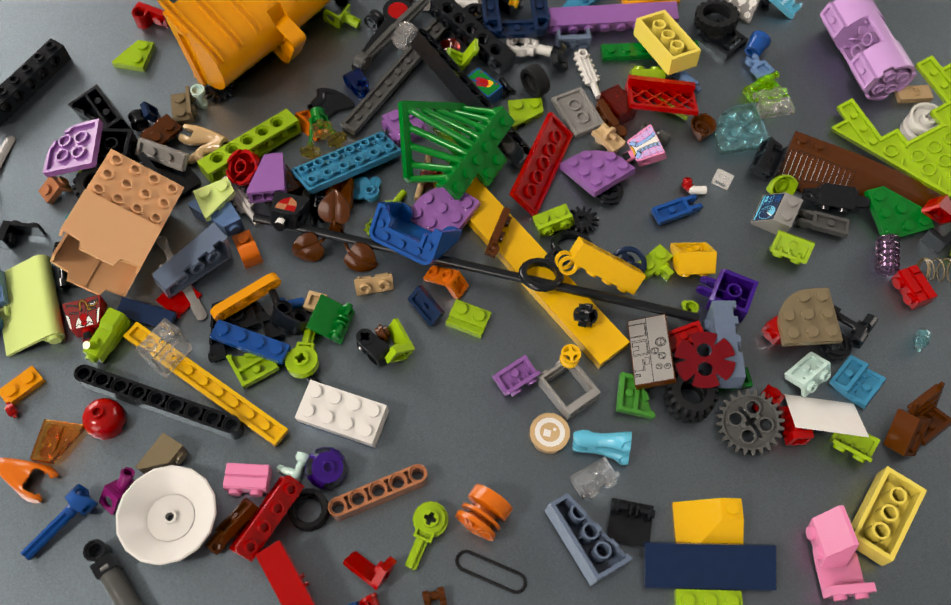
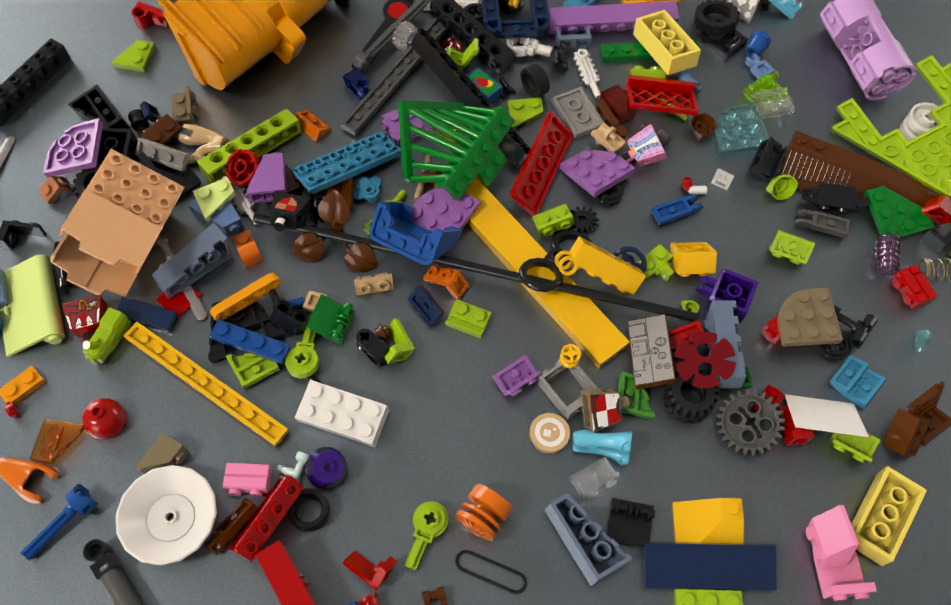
black beam [74,364,245,440] -> none
magenta bracket [99,467,135,515] -> none
clear window [136,318,193,379] -> none
light aqua piece [190,84,208,109] -> none
black gear [204,84,234,102] -> none
clear yellow plant [300,107,347,159] -> none
black arm [307,88,355,118] -> none
lime bracket [323,3,362,29] -> none
nougat beam [328,464,428,521] -> none
black wheel [364,9,384,31] -> none
reddish brown hinge [484,207,512,259] -> none
black gear [573,303,598,327] -> none
light grey slope [750,192,803,235] -> none
light aqua bracket [784,352,831,397] -> none
tan plate [894,85,933,104] -> none
none -> torso [580,388,630,432]

